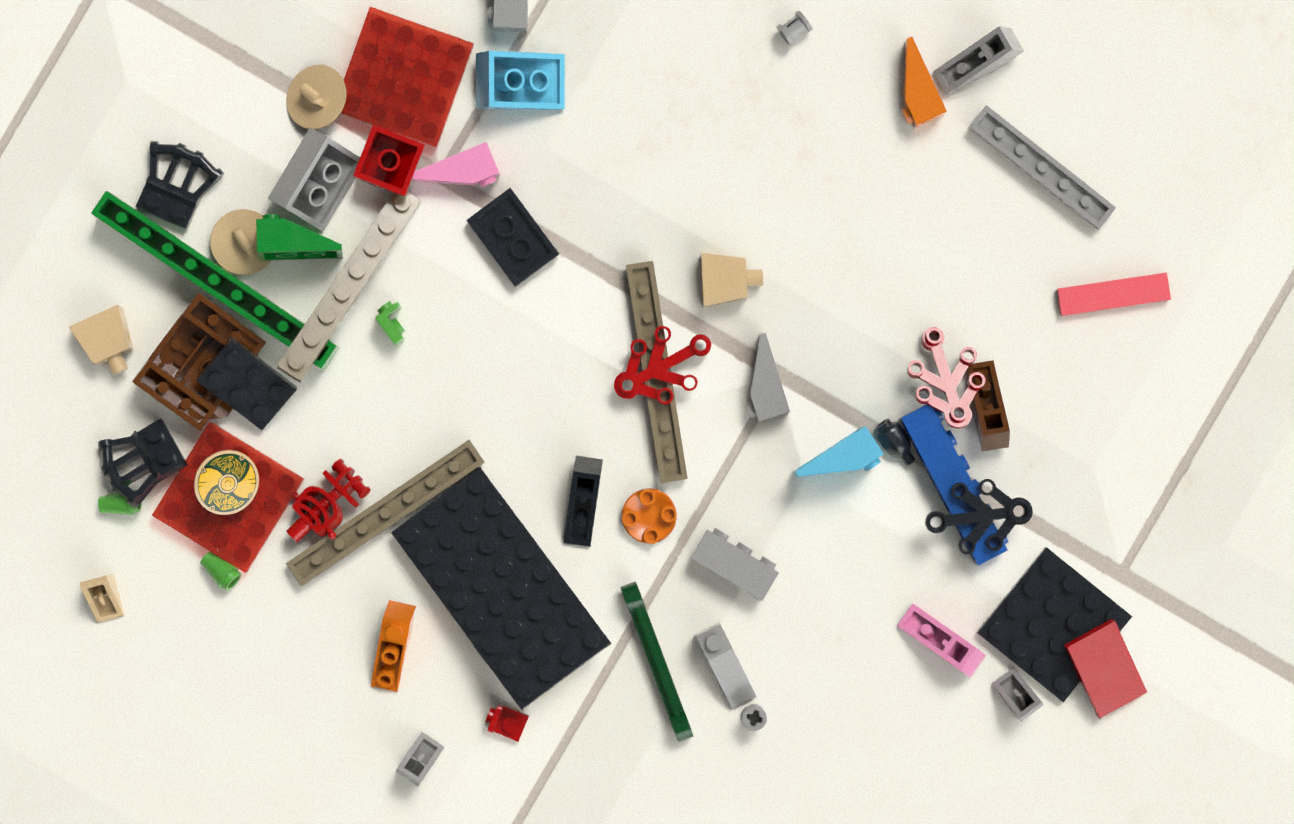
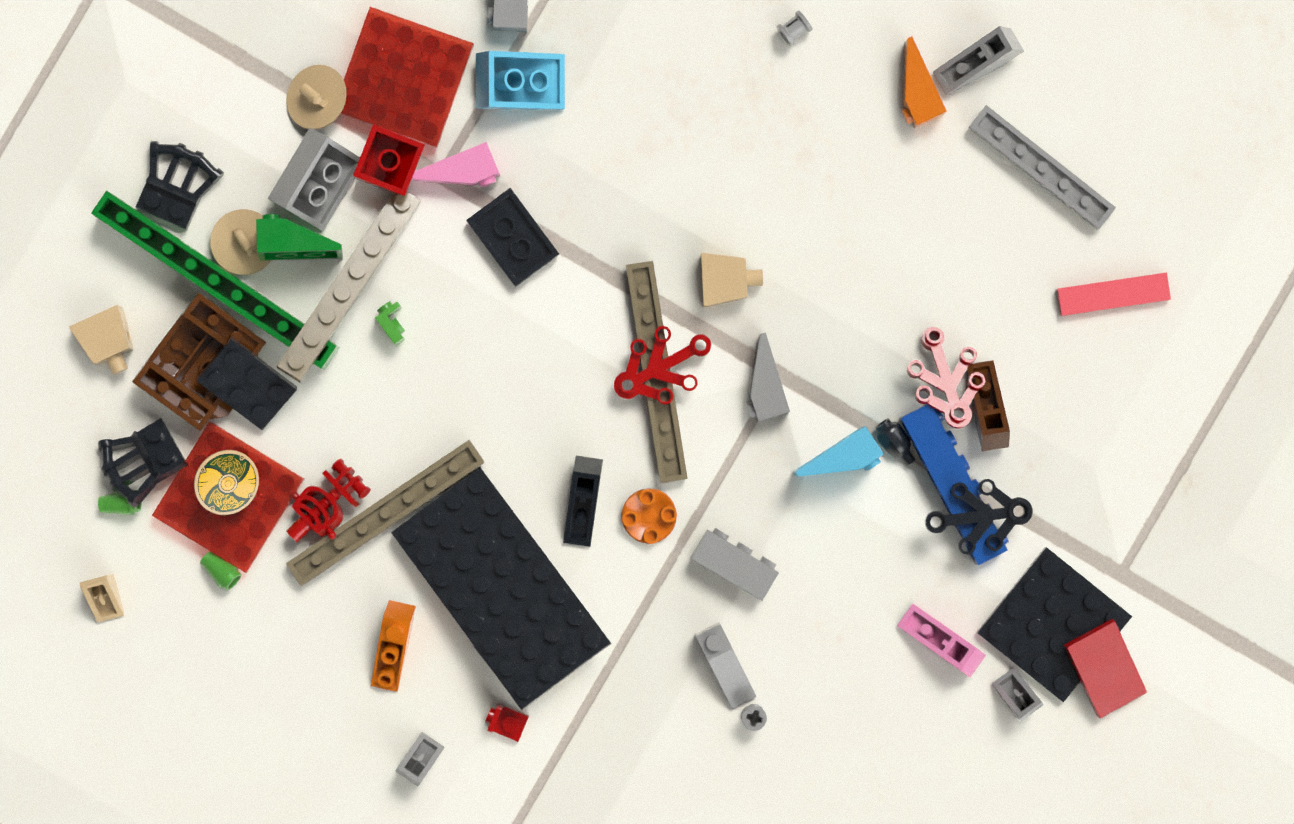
dark green piece [620,581,694,743] -> none

